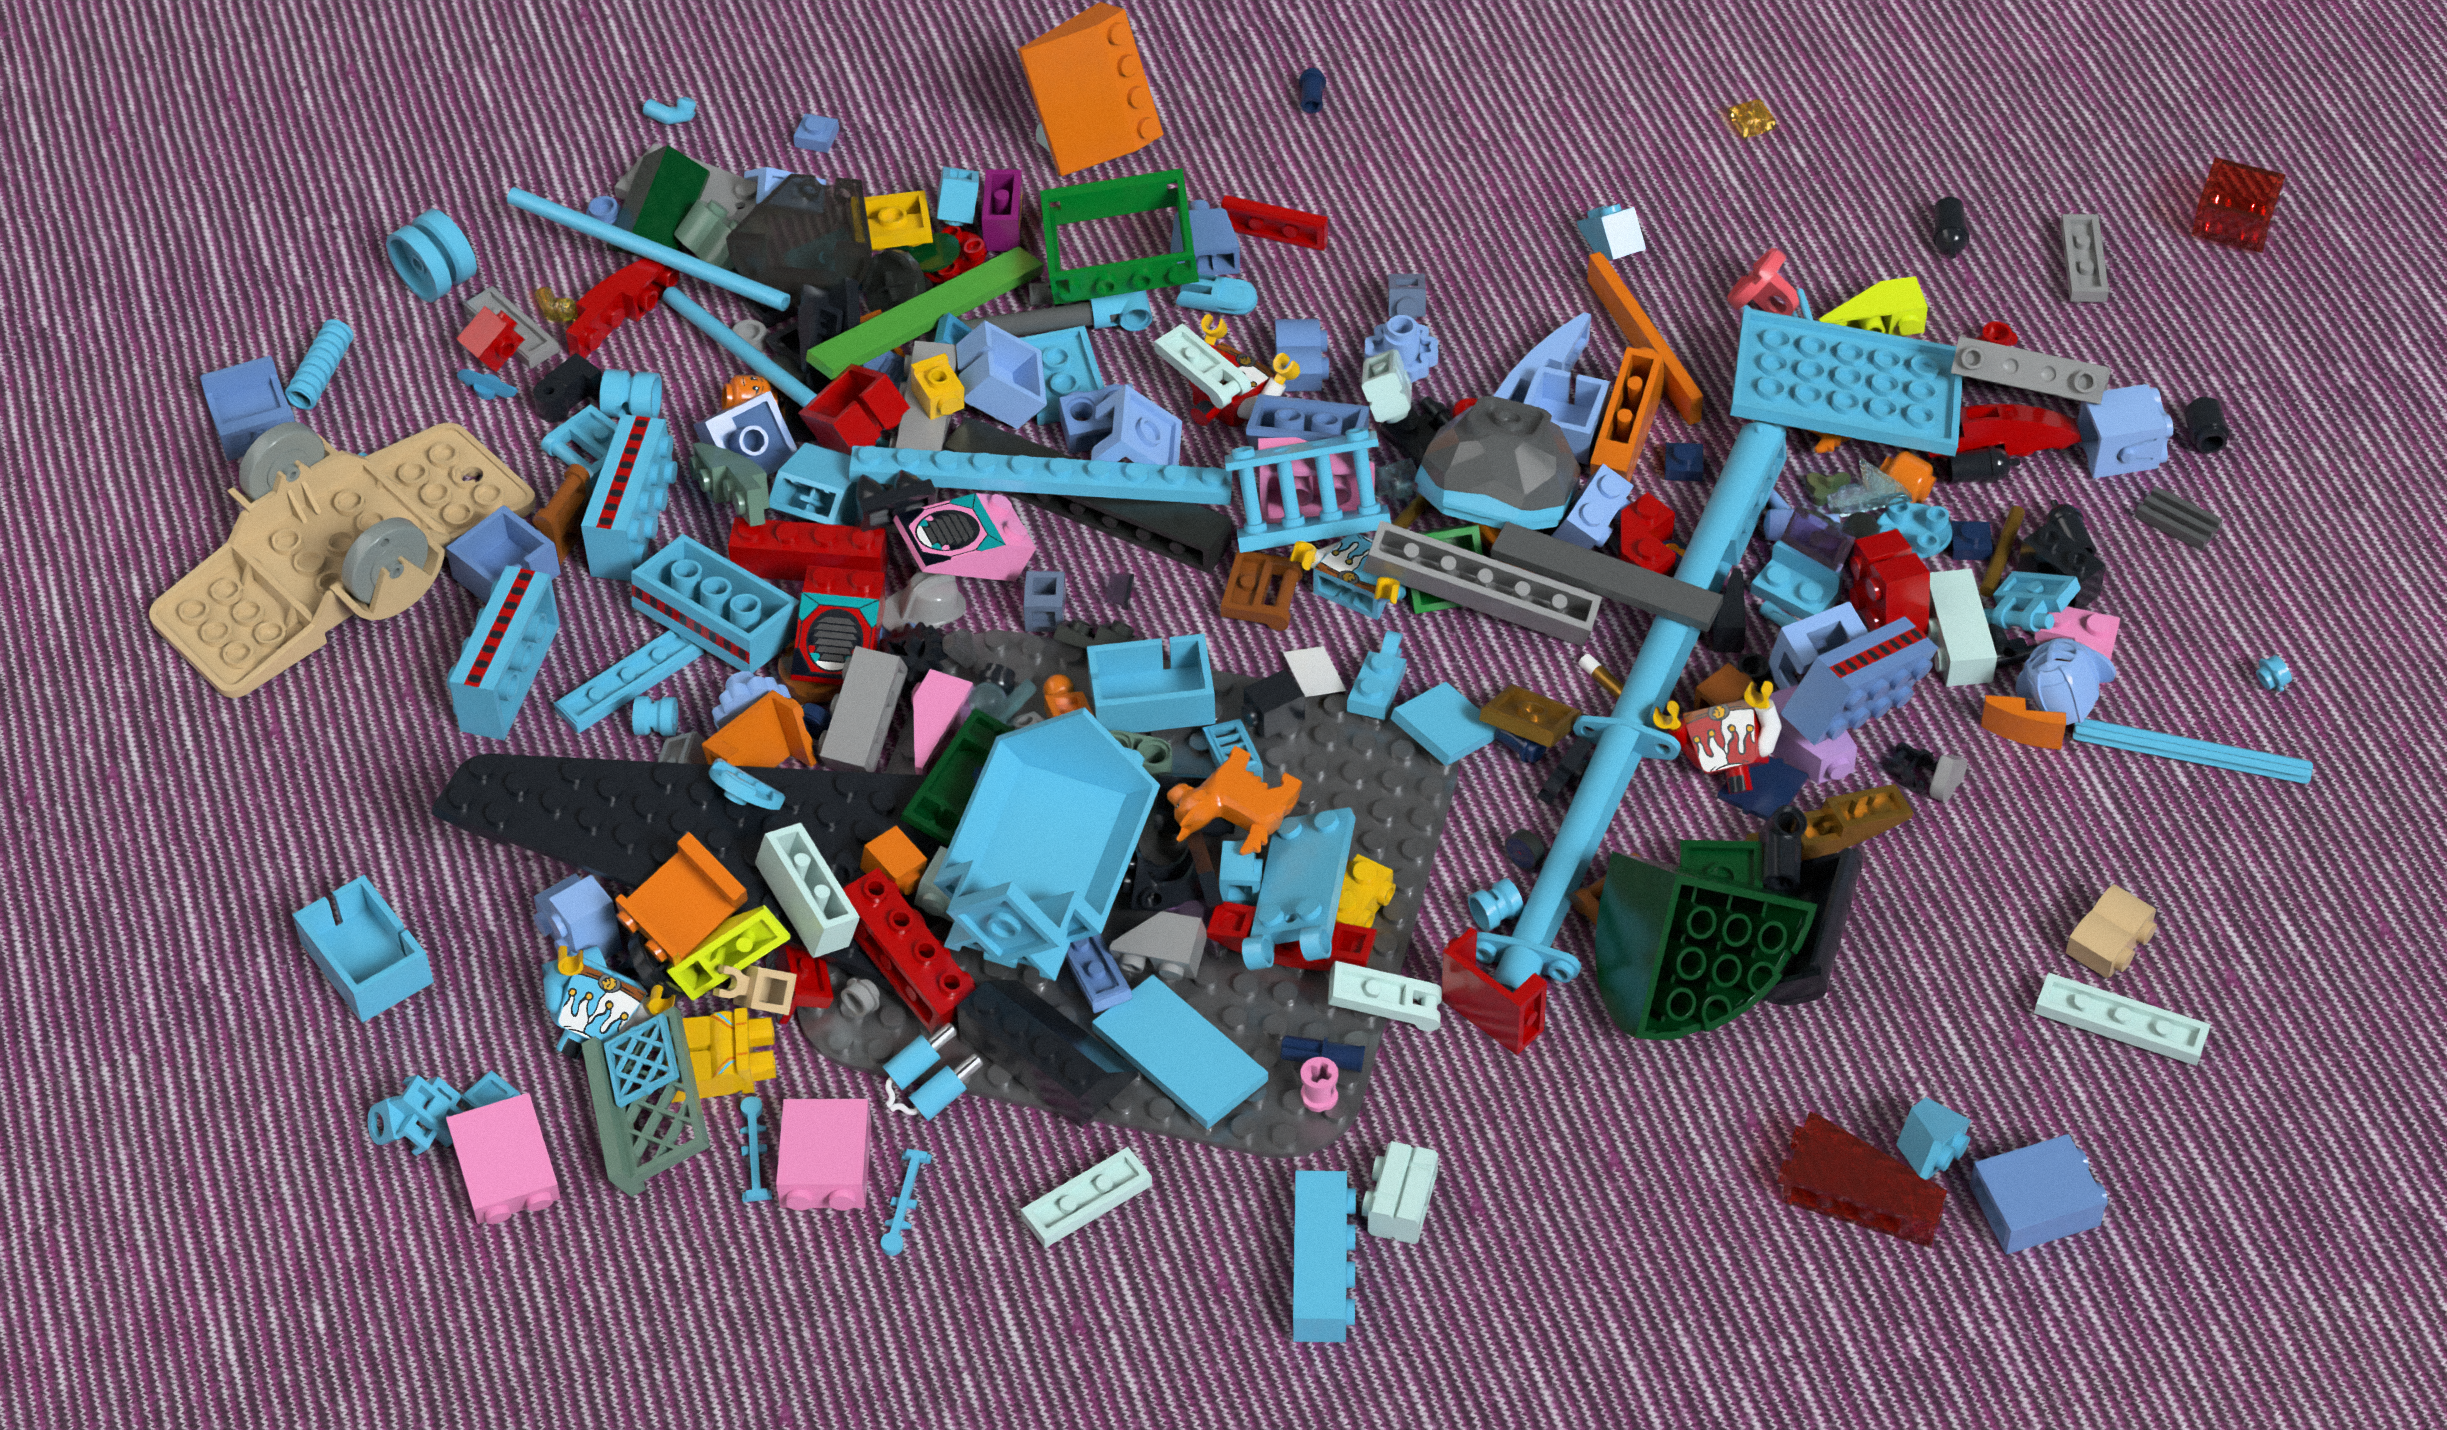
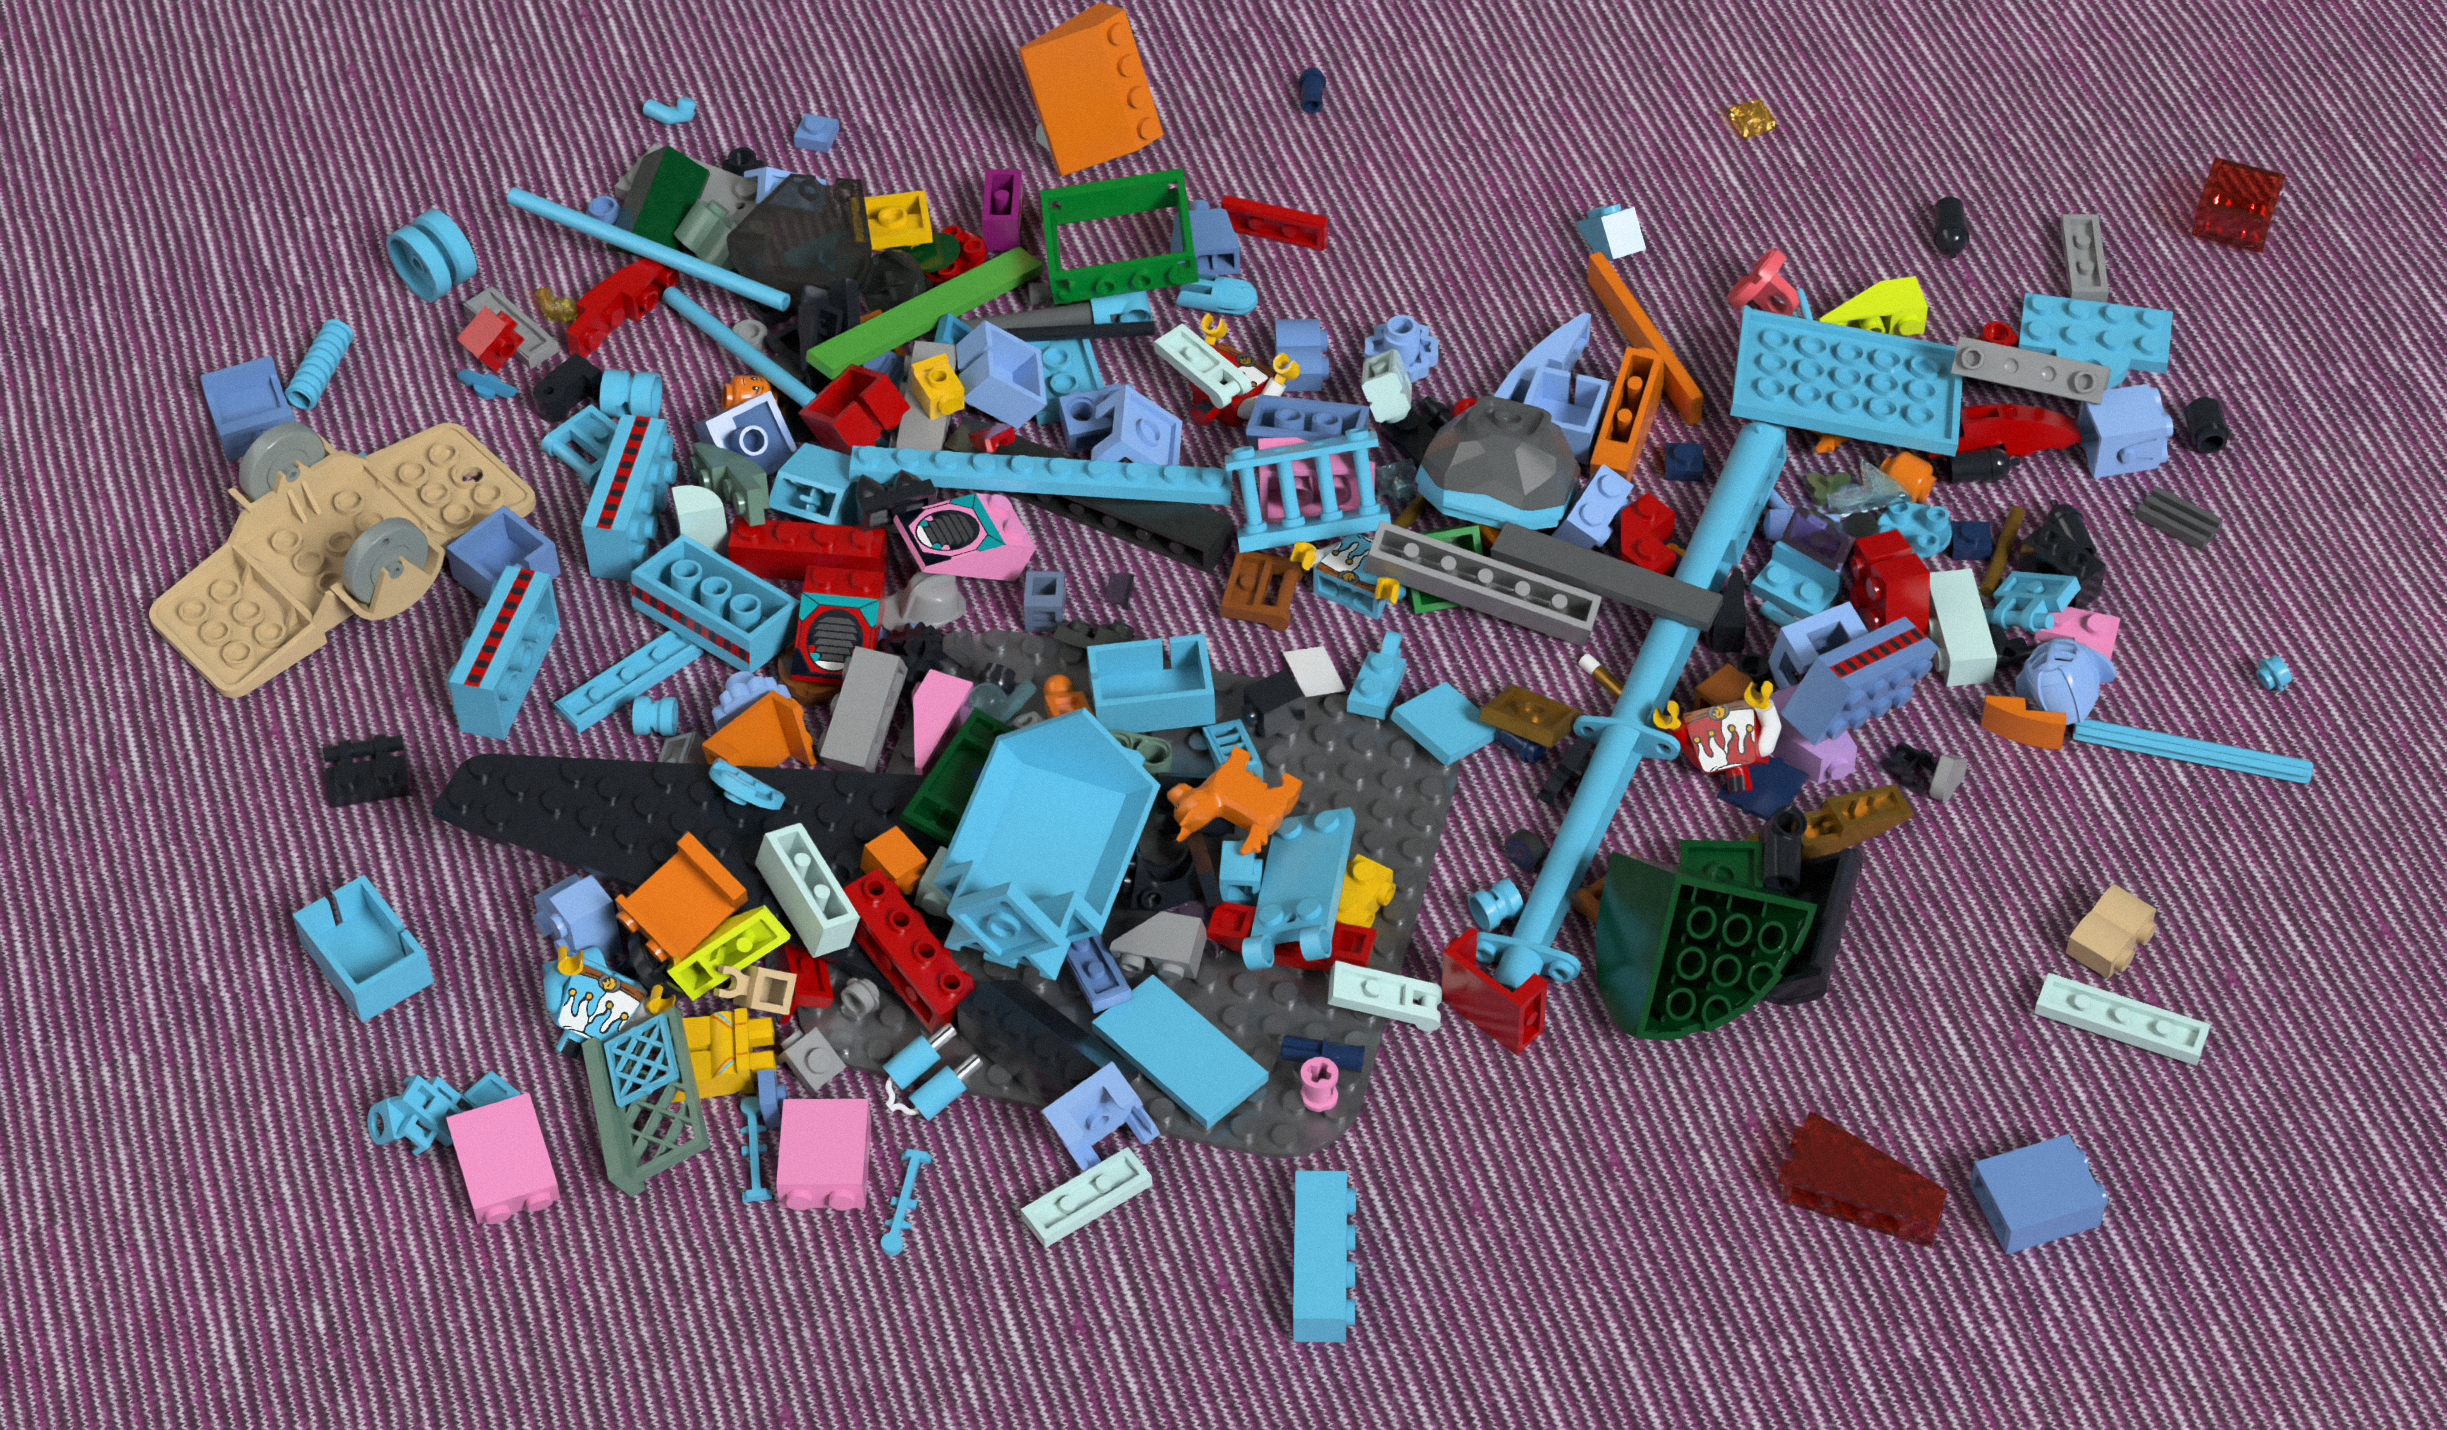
dark orange plate [533,463,593,565] -> none
dark blue tile [802,703,832,740] -> none
medium azure slope [937,166,979,226] -> none
light aqua brick [1362,1141,1438,1244] -> none
sand blue brick [1388,274,1426,320] -> none
medium azure slope [1896,1097,1971,1180] -> none
none -> black plate [323,733,410,808]
none -> light aqua brick [672,485,730,558]
none -> black plate [722,147,764,178]
none -> medium blue plate [757,1068,788,1129]
none -> light grey bracket [775,1027,847,1094]
none -> red tile [968,423,1016,454]
none -> black bar [1007,321,1155,342]
none -> light blue panel [1042,1061,1160,1172]
none -> medium azure plate [2018,293,2173,390]

